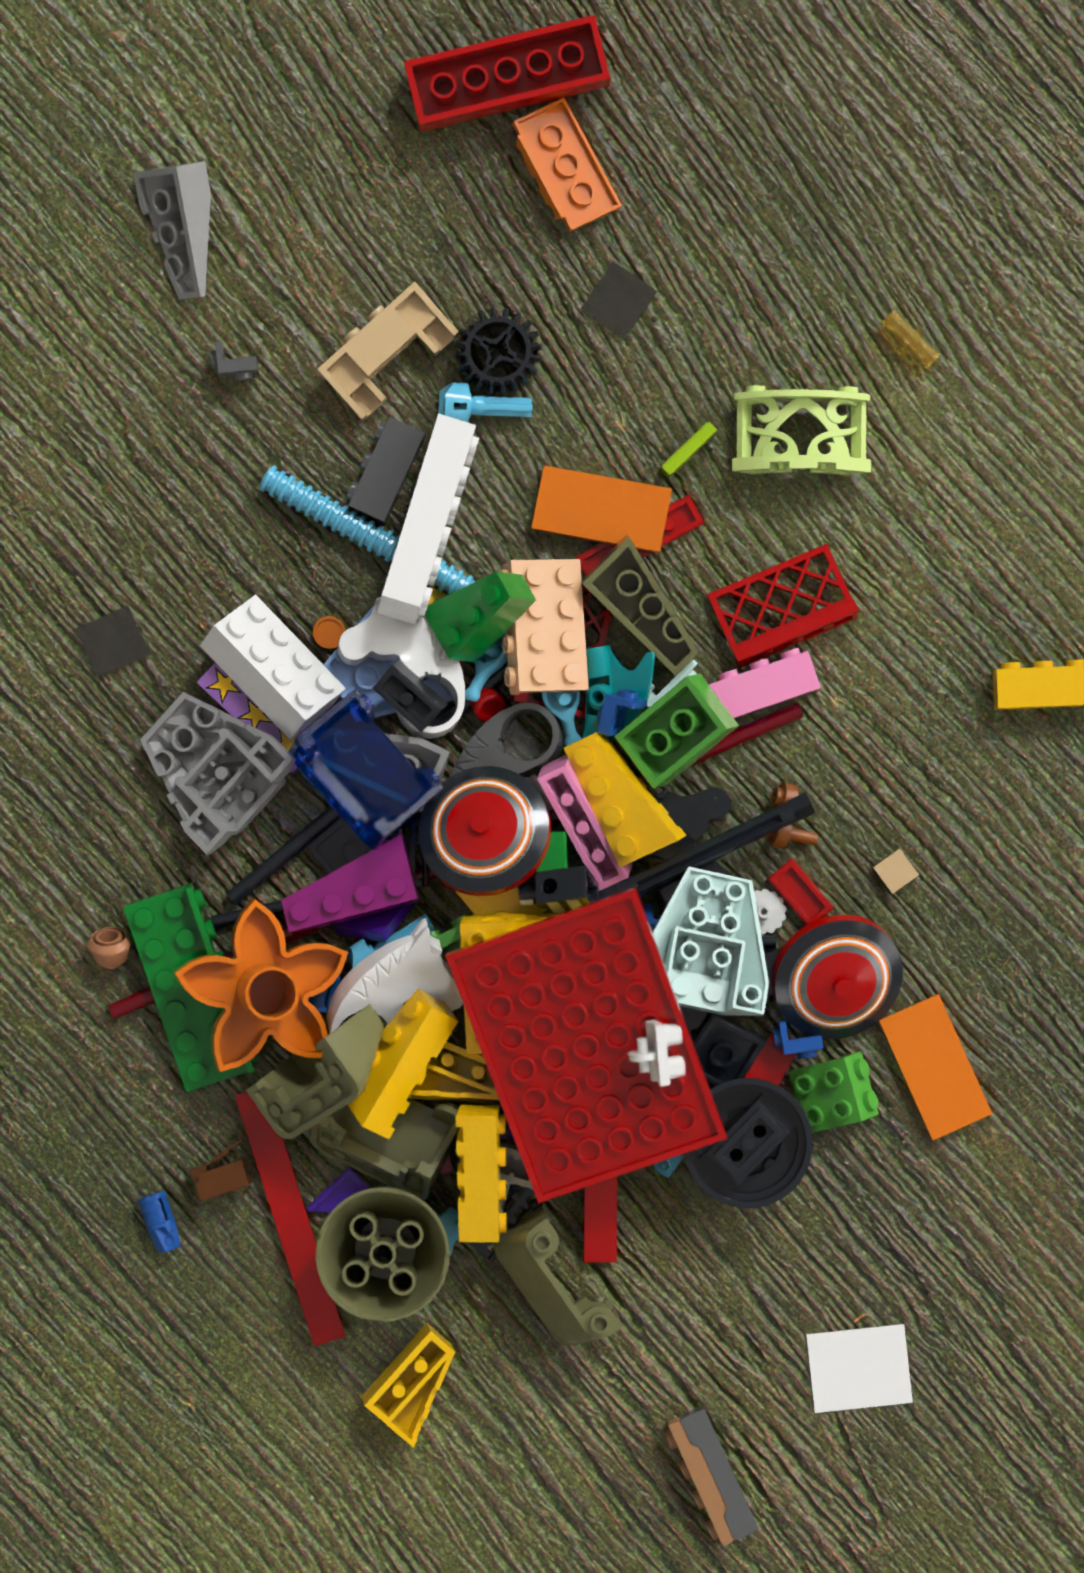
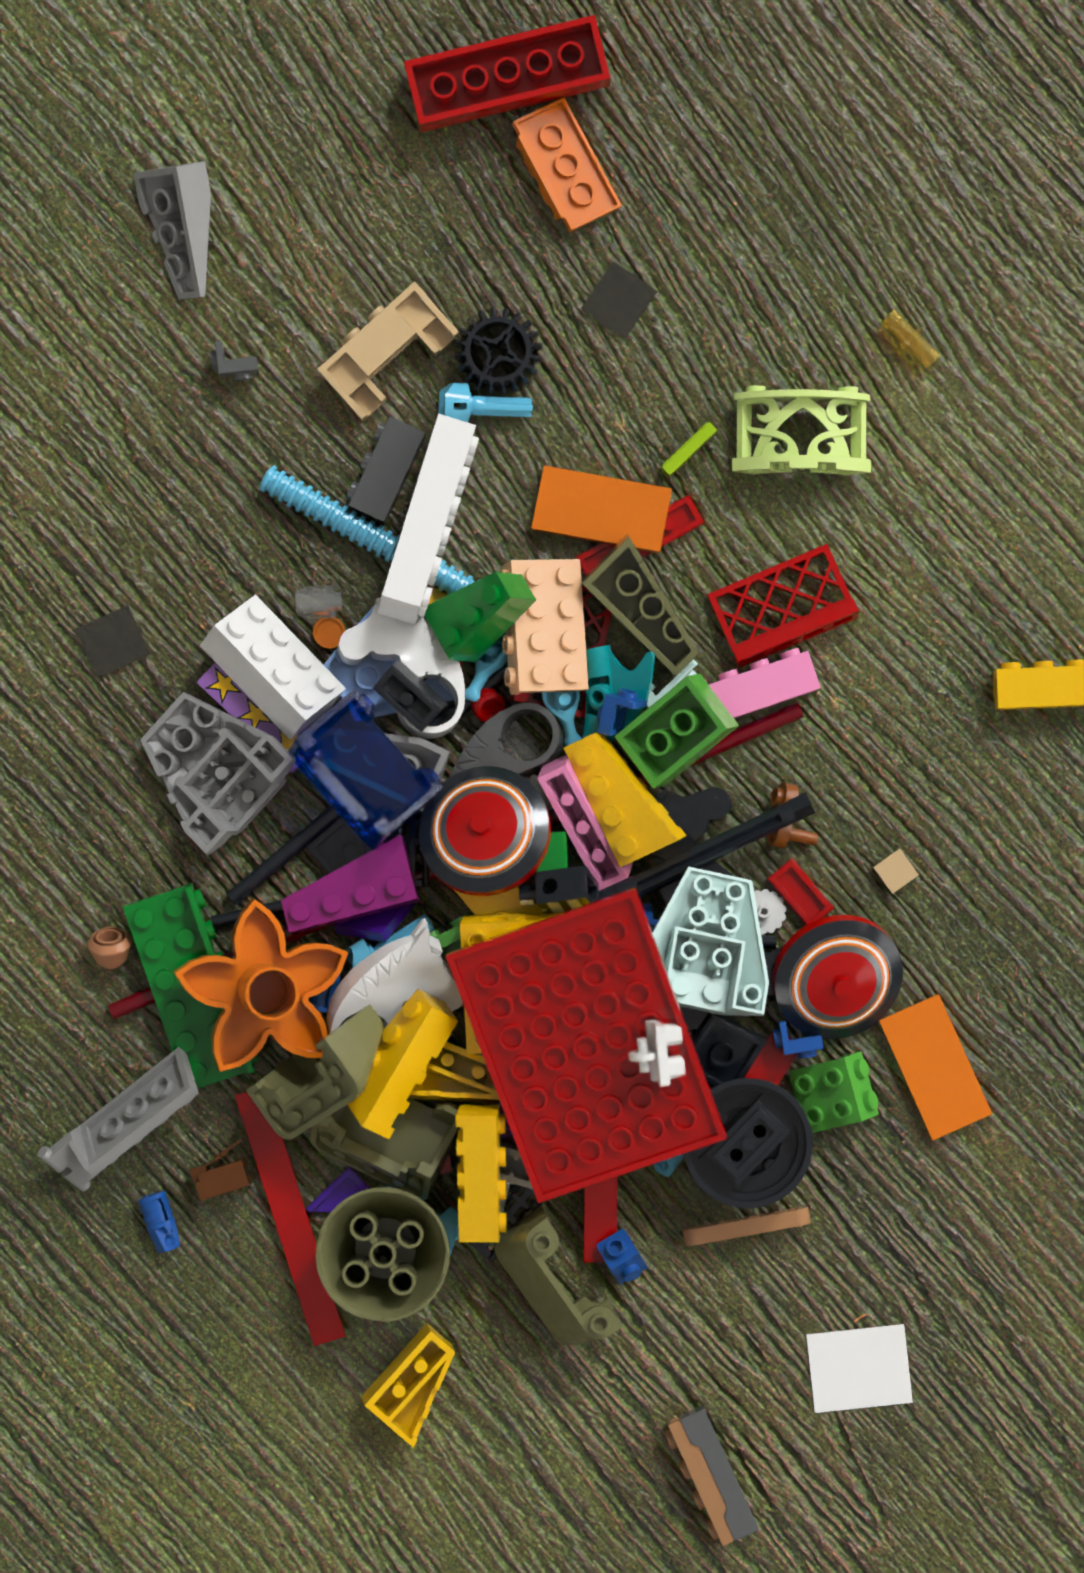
none -> light grey hinge [37,1047,199,1192]
none -> clear brick [295,585,343,619]
none -> blue bracket [597,1229,648,1284]
none -> medium nougat beam [682,1206,811,1246]

